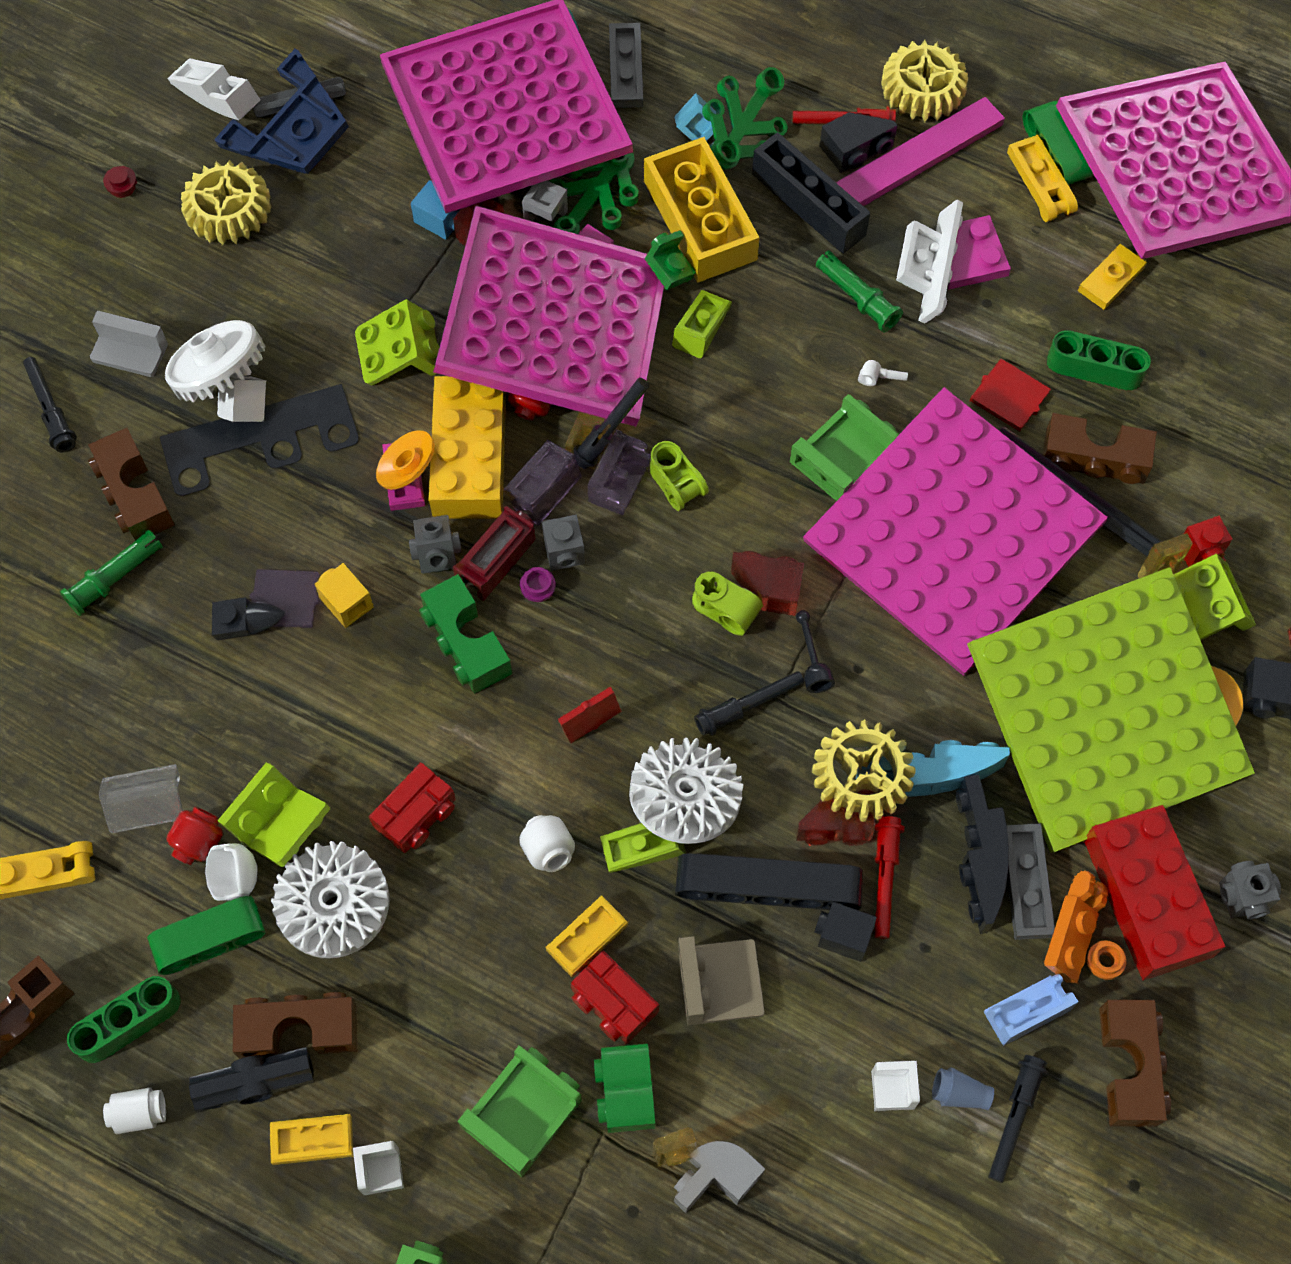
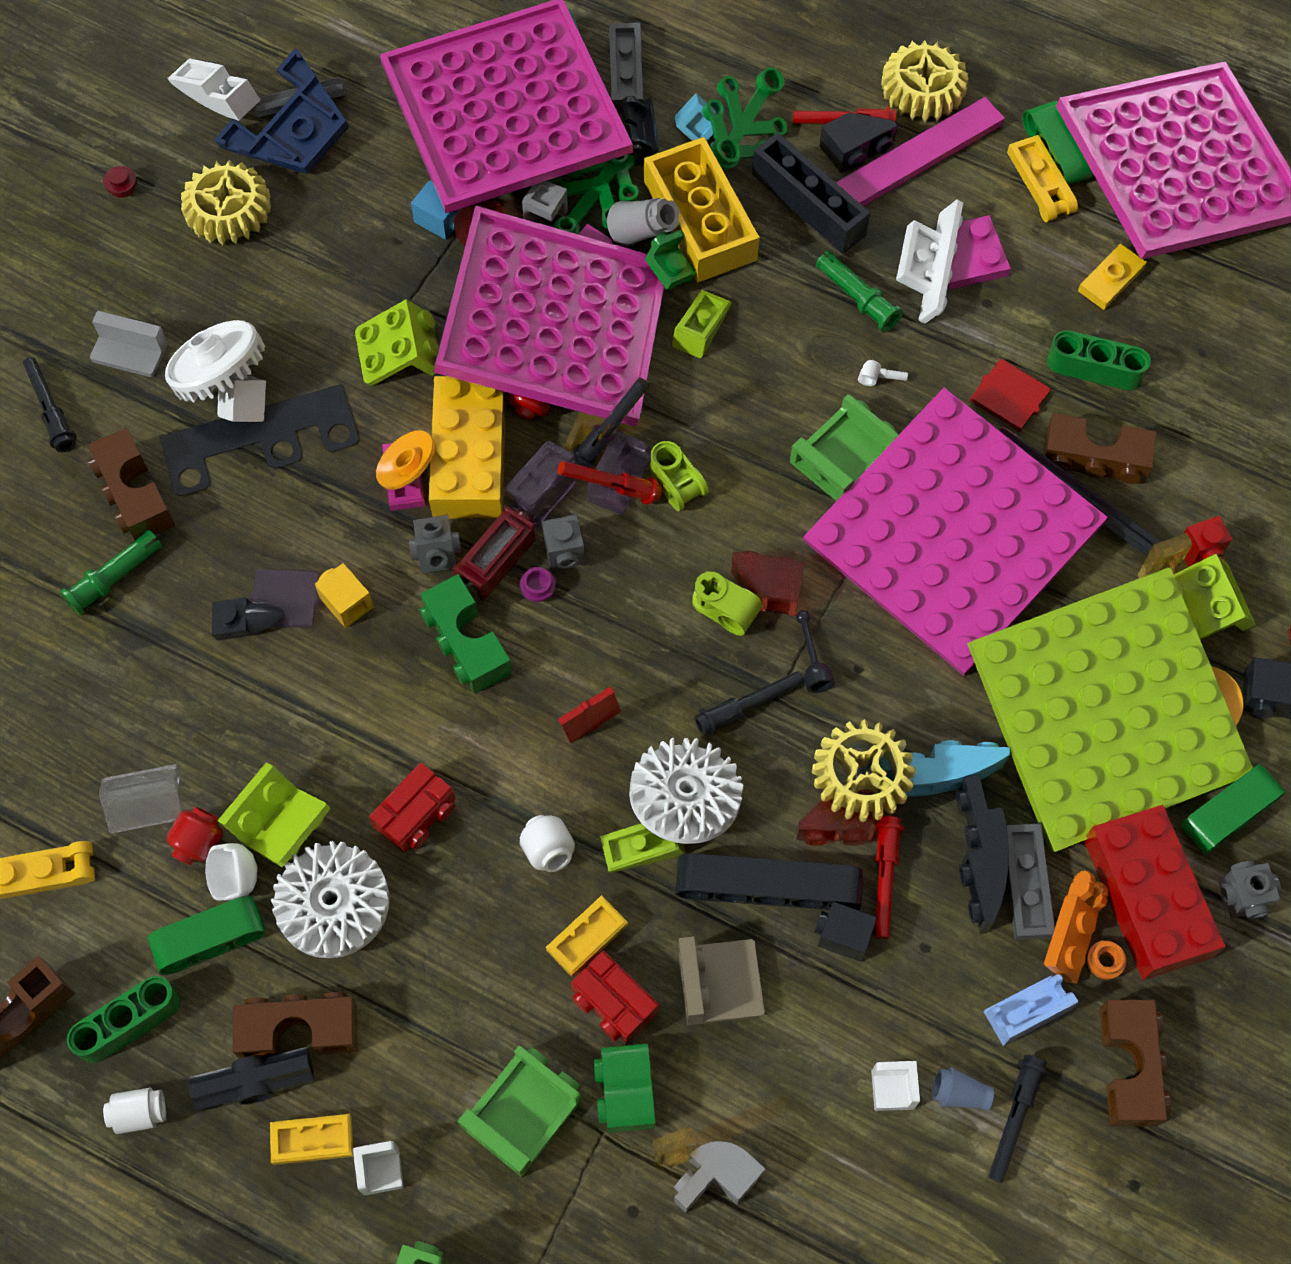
none -> red pin [557,461,662,505]
none -> light grey plant [607,198,680,247]
none -> black hinge [621,96,659,166]
none -> green beam [1179,763,1286,855]

